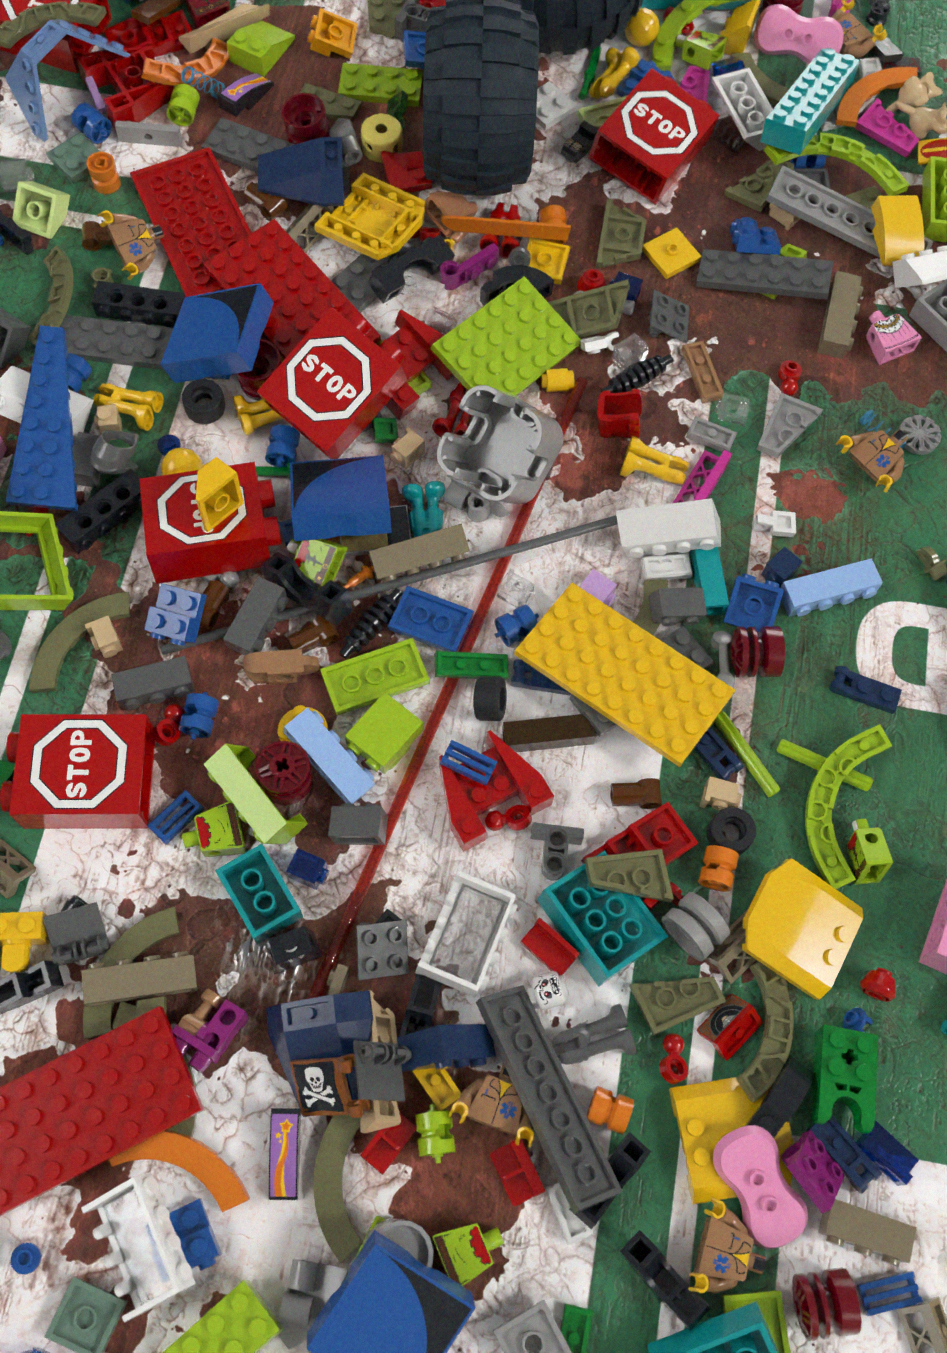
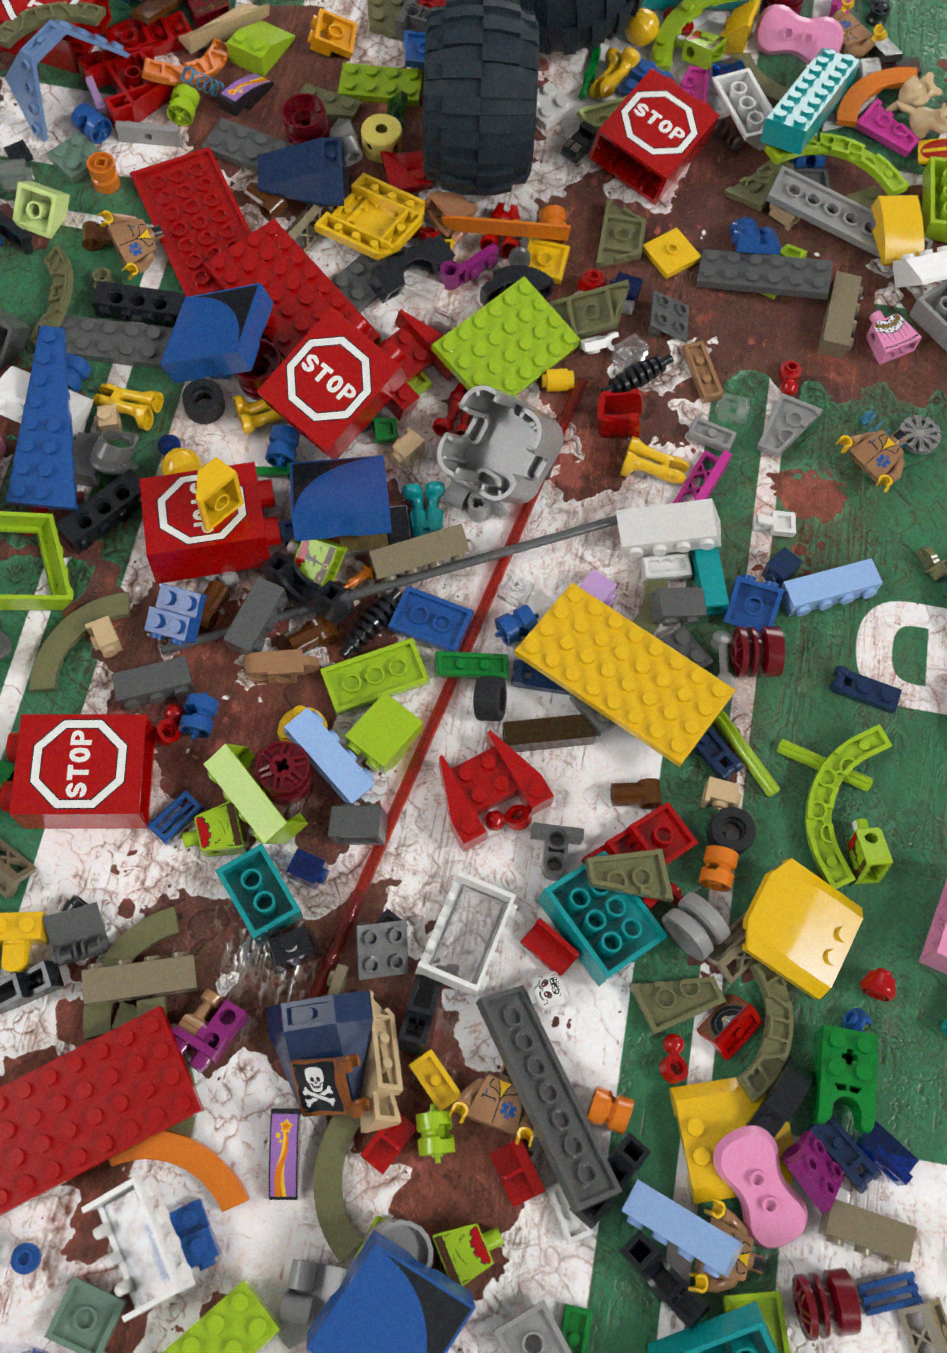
dark grey hinge [353,1040,411,1101] -> none
dark blue wedge [397,1024,497,1072] -> none
blue tile [440,740,497,786] -> none
dark grey piece [553,1003,637,1065] -> none
none -> black plate [3,139,34,168]
none -> light blue brick [621,1180,744,1279]

